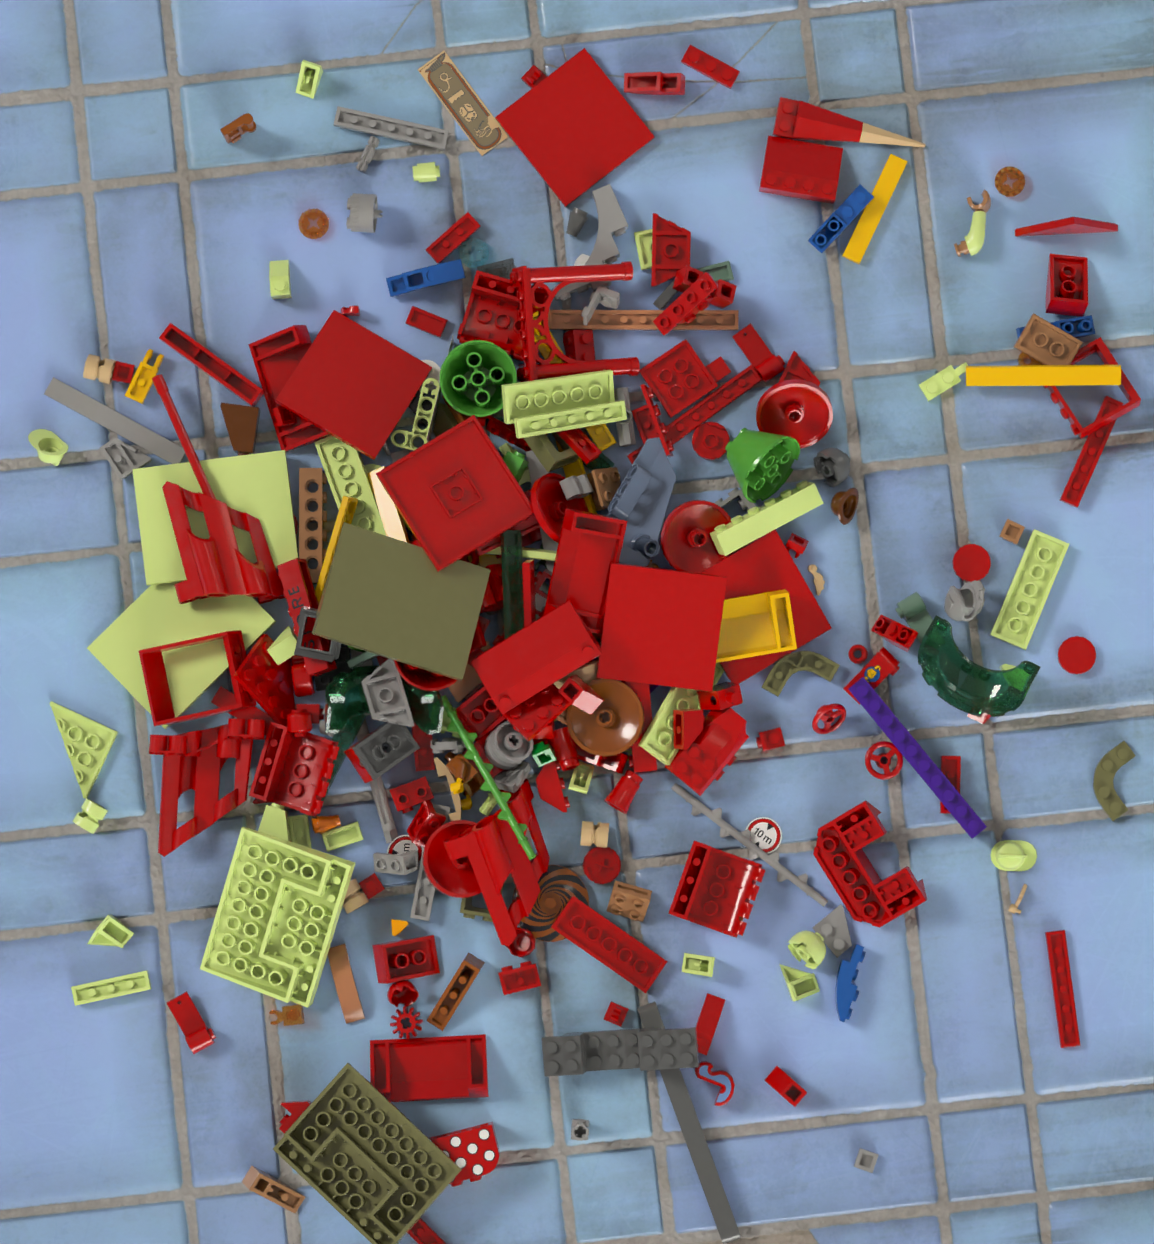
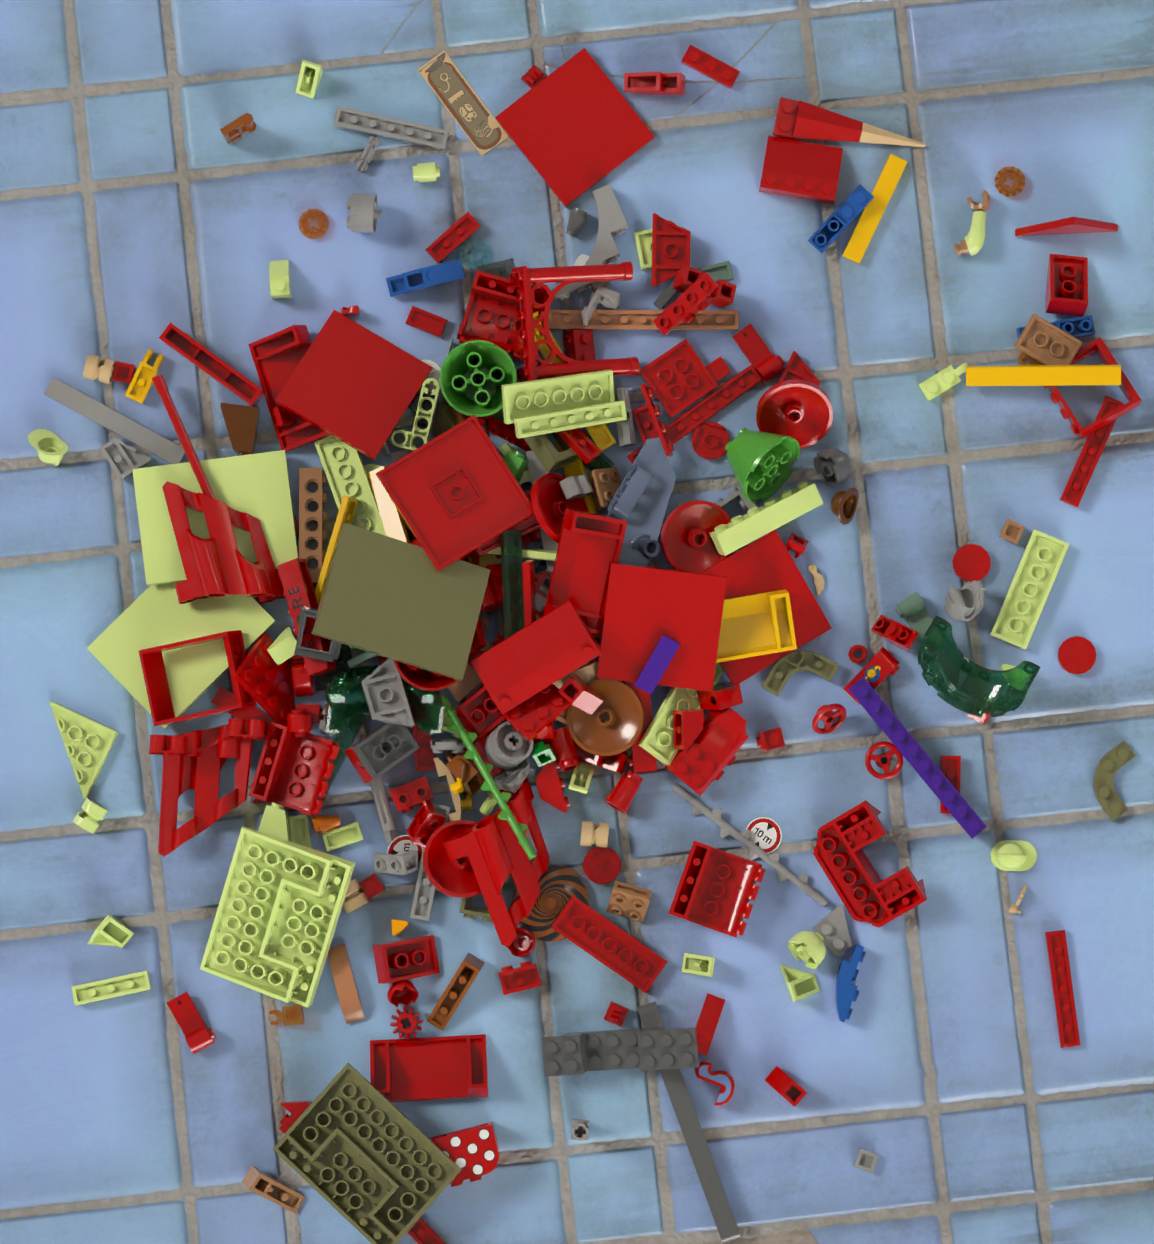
none -> dark purple tile [635,634,680,694]

